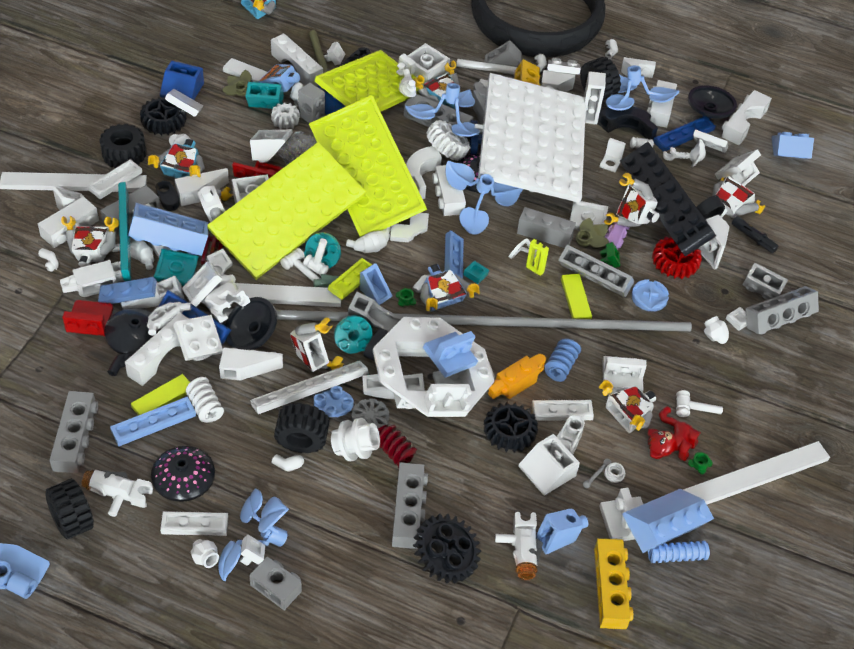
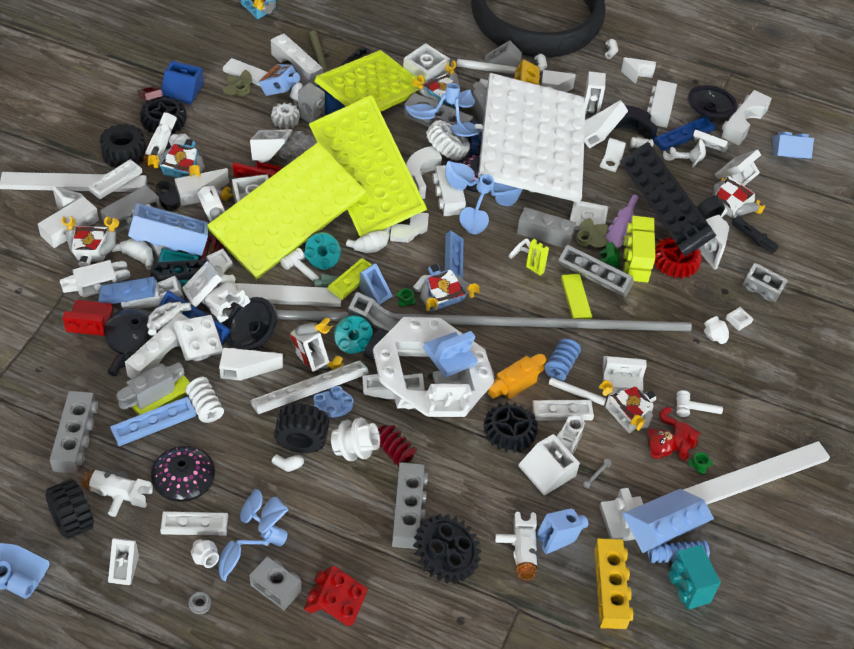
white arm [38,248,59,272] -> none
teal tile [118,182,131,281] -> none
white tile [165,89,203,116] -> none
white tile [240,534,265,566] -> none
teal brick [245,82,284,109] -> none
white piece [303,239,329,276] -> none
white tile [324,42,345,65] -> none
light grey wheel [351,399,389,428] -> none
white tile [396,53,416,76] -> none
white piece [399,69,416,97] -> none
teal plate [463,261,489,284] -> none
white plate [547,57,581,75] -> none
black tyre [580,57,621,101] -> none
torso [604,173,659,227] -> none
white plate [604,462,625,483] -> none
light blue plant [606,65,679,110] -> none
light blue tile [631,279,669,312] -> none
light grey brick [746,286,819,334] -> none
none -> white slope [108,538,139,585]
none -> light grey hinge [117,362,184,410]
none -> dark red tile [137,86,163,100]
none -> white piece [143,112,177,169]
none -> black beam [150,260,205,281]
none -> light grey plate [188,592,211,614]
none -> red bracket [304,565,367,626]
none -> white bar [549,377,607,406]
none -> white slope [584,100,628,148]
none -> neon yellow piece [623,216,655,283]
none -> teal brick [669,544,721,610]

